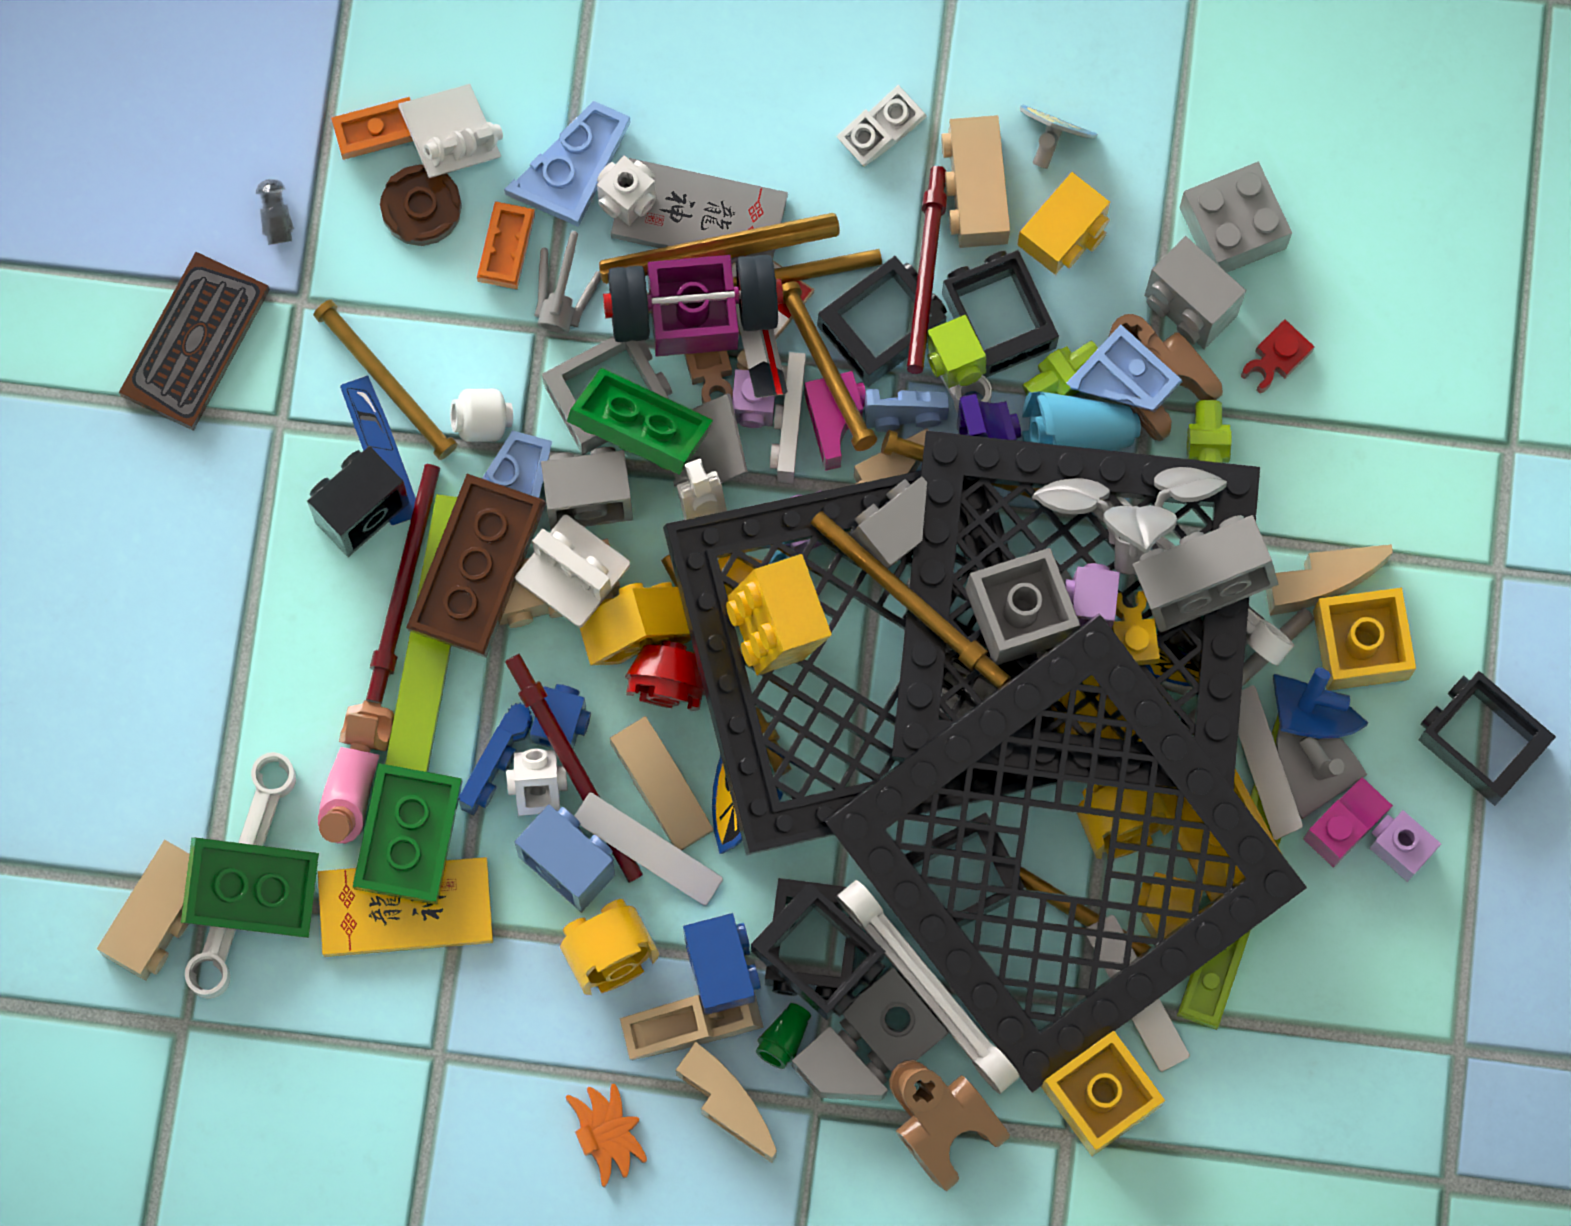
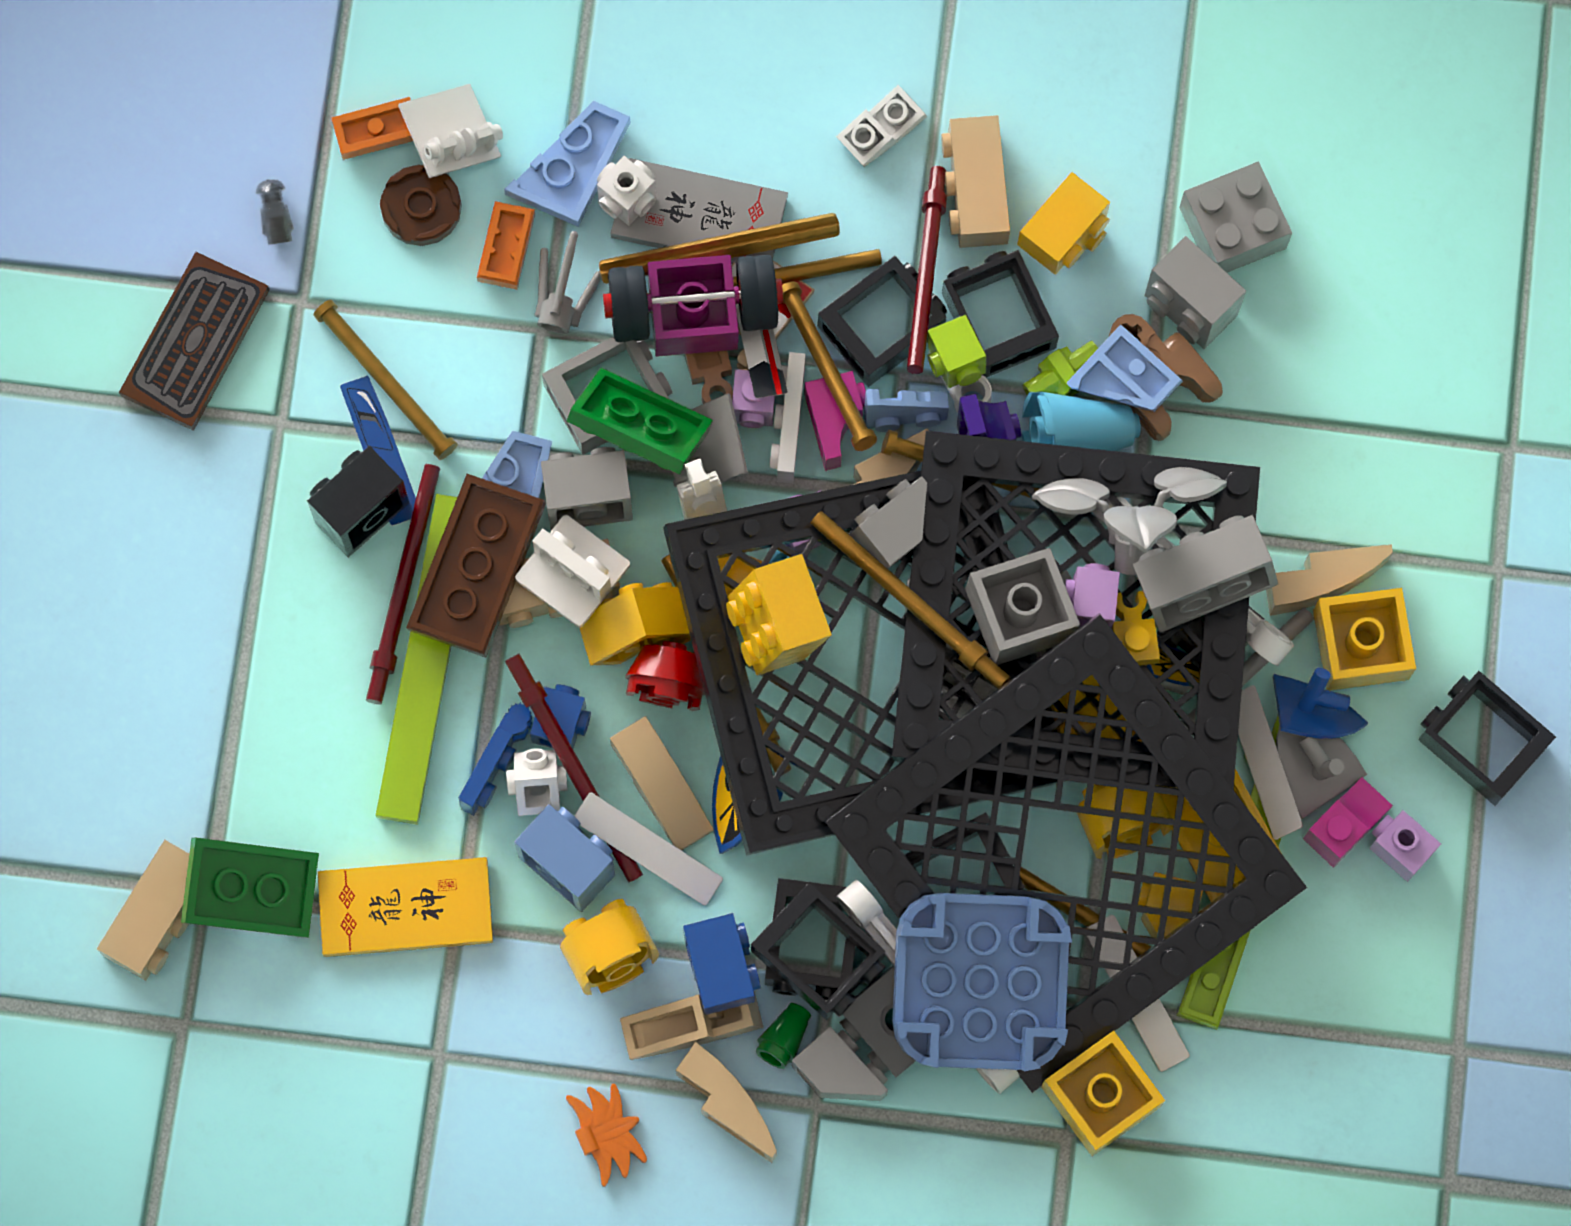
white piece [185,752,296,999] -> none
piece [318,700,394,843] -> none
green plate [353,763,463,905] -> none
white head [450,388,513,442] -> none
medium nougat piece [889,1060,1010,1191] -> none
light grey shield [1020,105,1098,169] -> none
lime axle [1187,400,1232,463] -> none
red plate [1241,319,1315,393] -> none
none -> medium blue tile [892,893,1072,1071]

